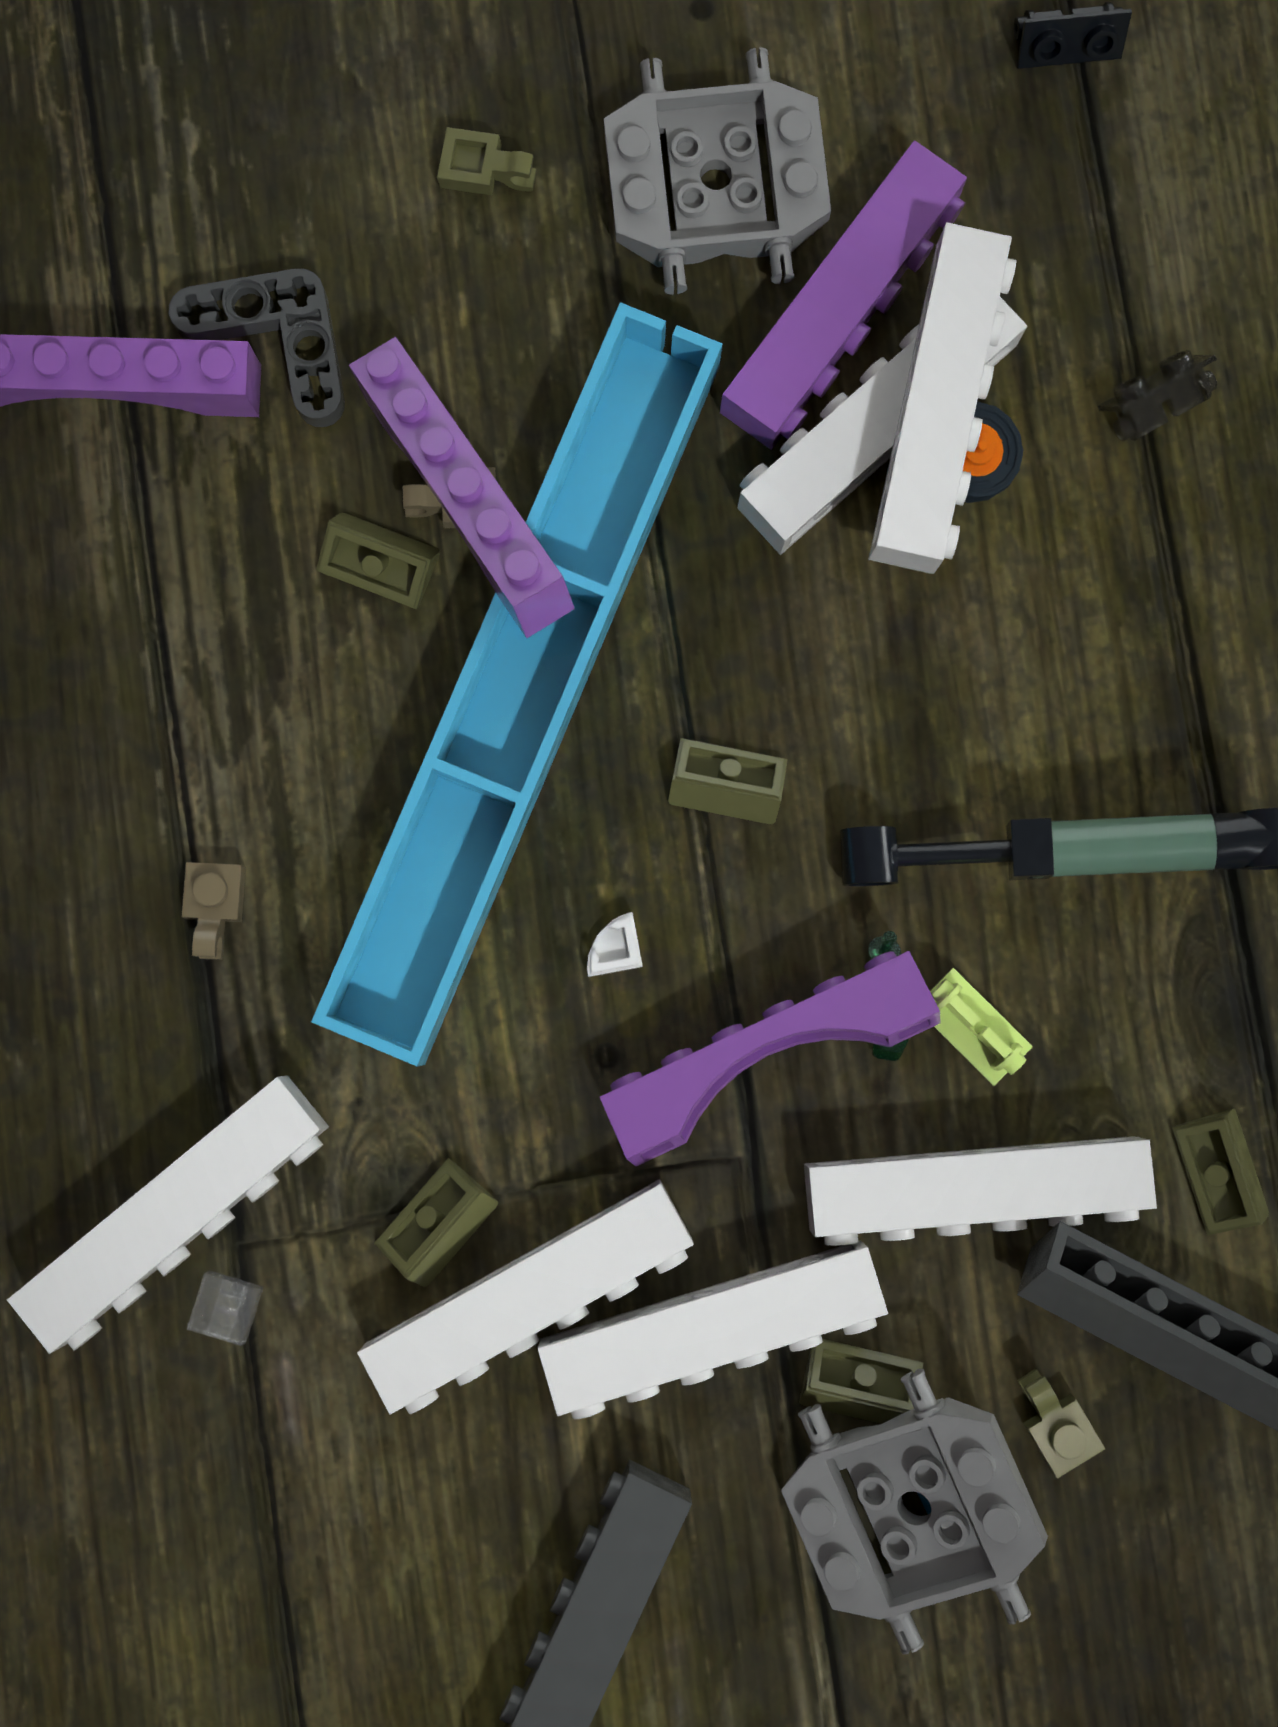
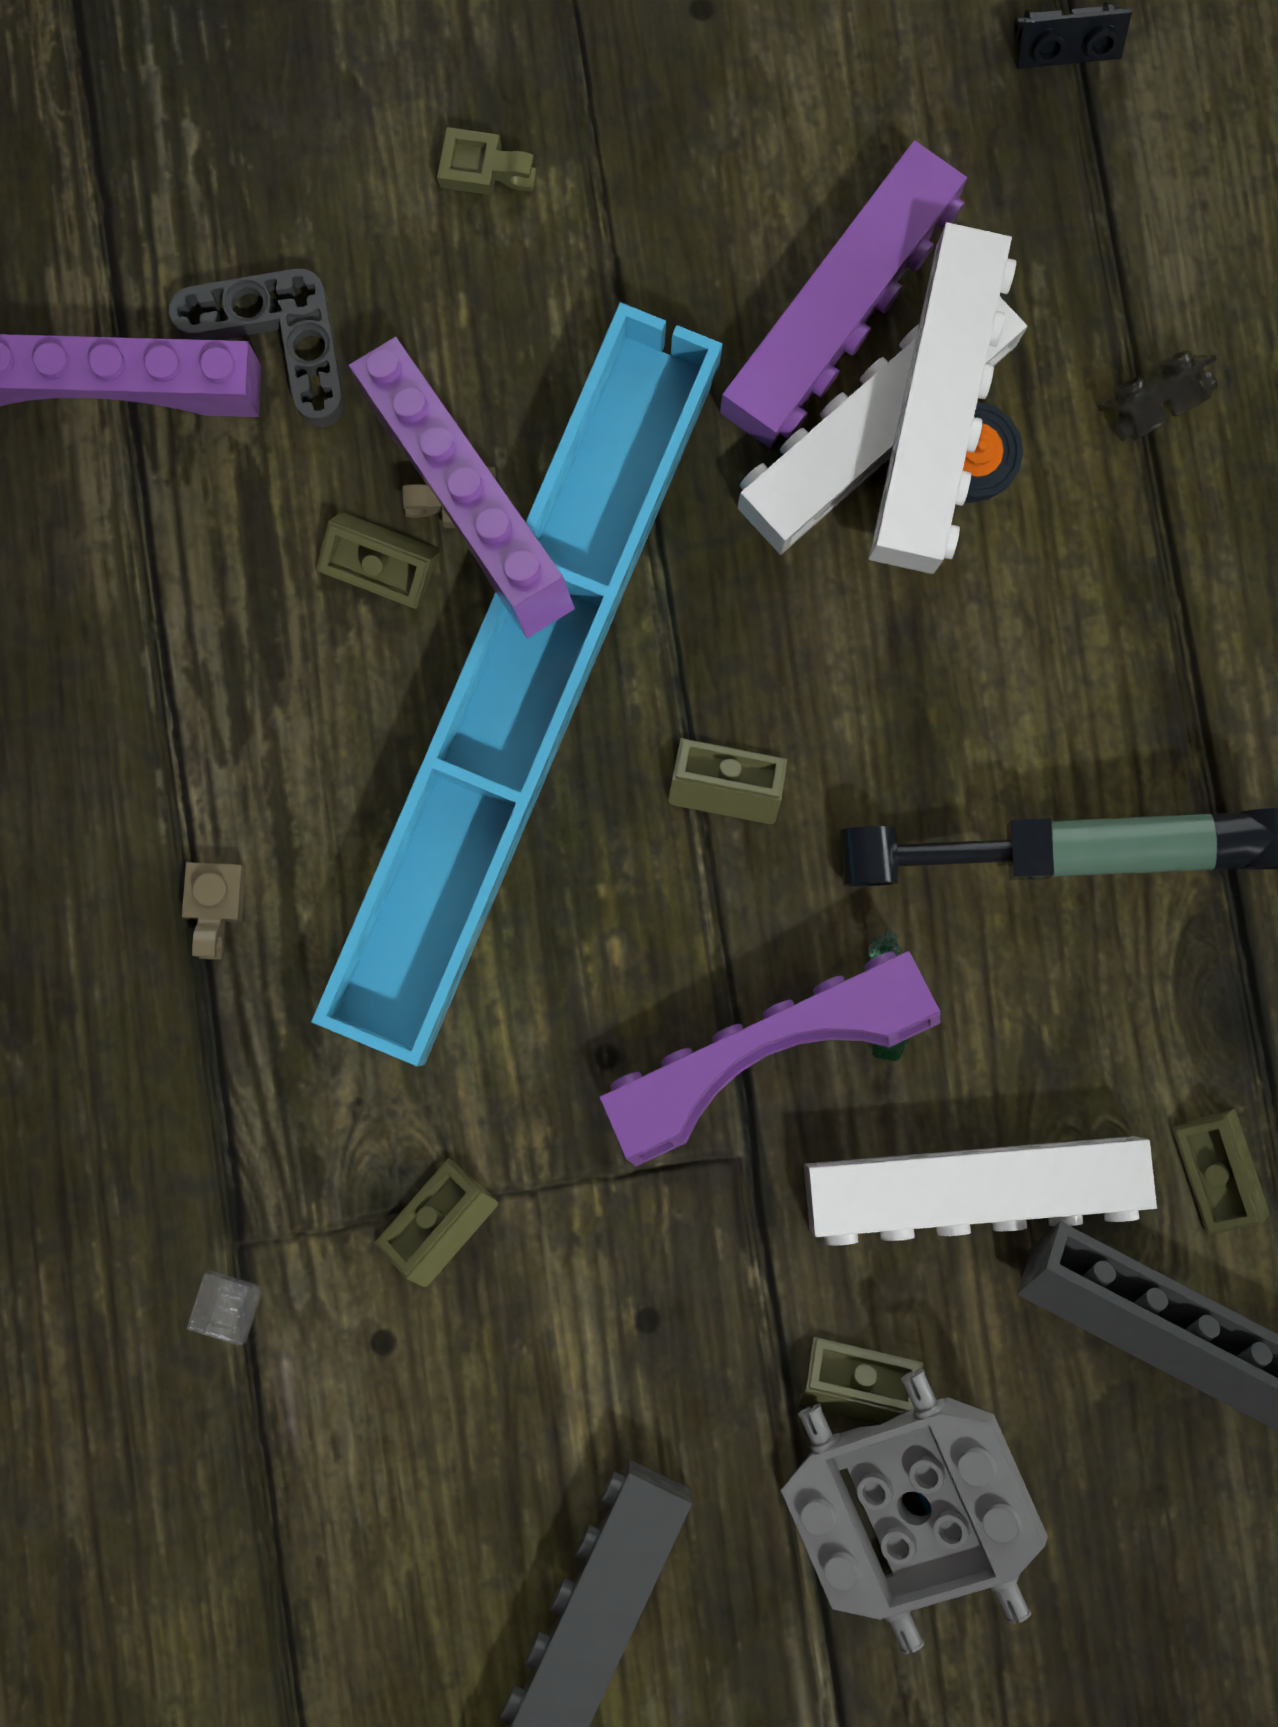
white brick [7,1075,329,1354] -> none
white brick [357,1179,694,1415] -> none
white brick [538,1240,888,1419] -> none
white tile [587,912,643,977] -> none
light grey piece [604,47,831,295] -> none
yellowish green hinge [930,968,1033,1086] -> none
olive plate [1017,1369,1105,1479] -> none

